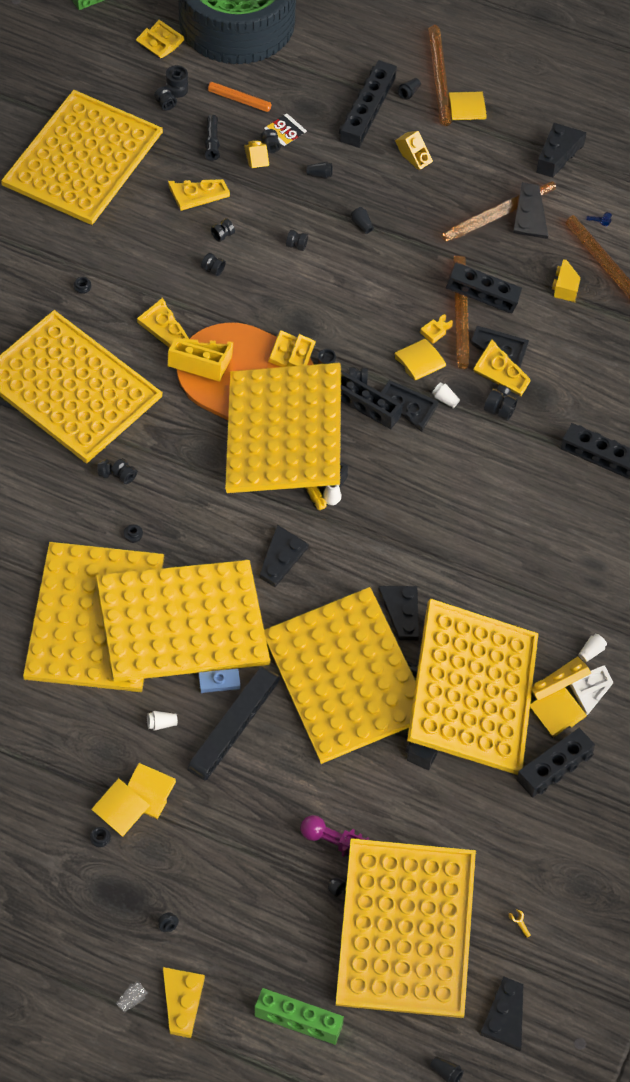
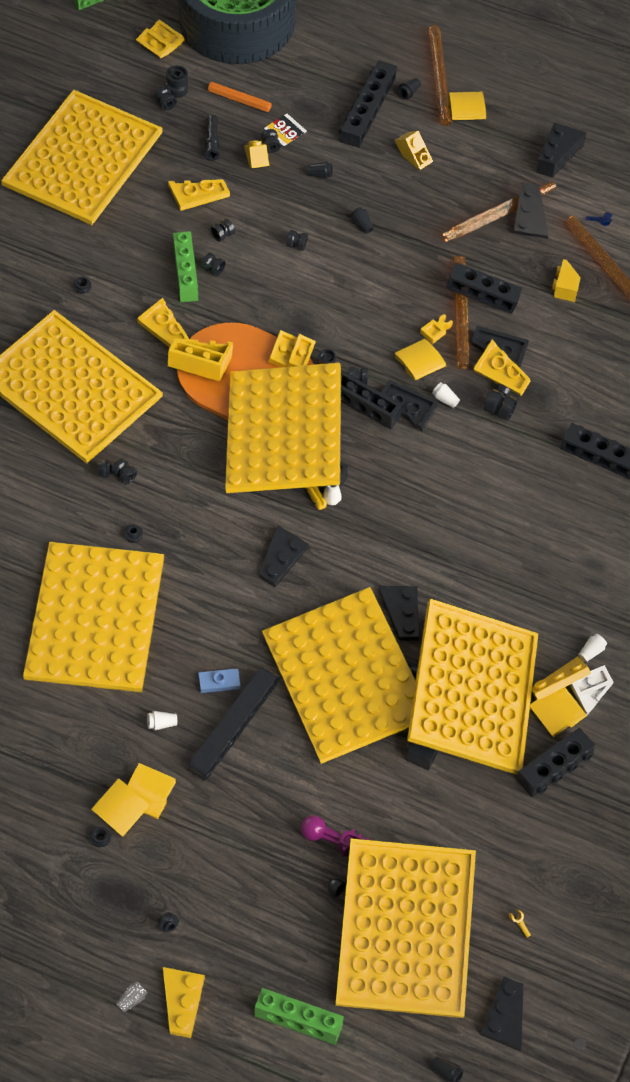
yellow plate [96,560,270,682] -> none
none -> bright green brick [173,232,198,302]

